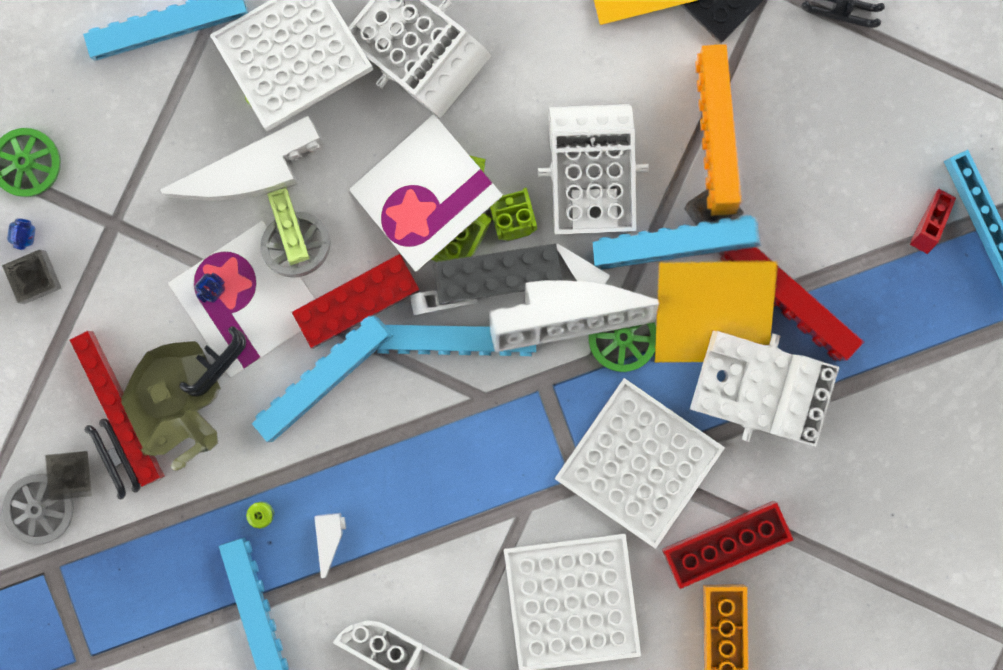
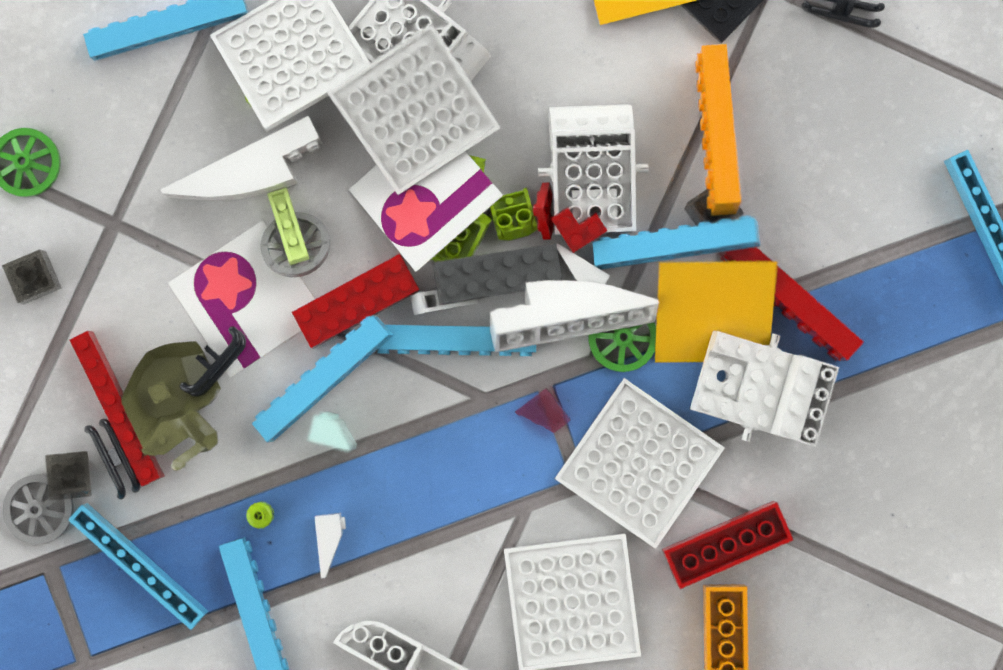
clear blue head [7,218,36,250] -> none
clear blue head [195,272,225,303] -> none
red slope [910,188,956,254] -> none
none -> medium azure brick [68,503,209,630]
none -> light aqua slope [308,412,357,451]
none -> white plate [327,23,501,195]
none -> clear pink wing [515,387,571,433]
none -> red plate [533,182,554,240]
none -> red plate [551,207,607,253]

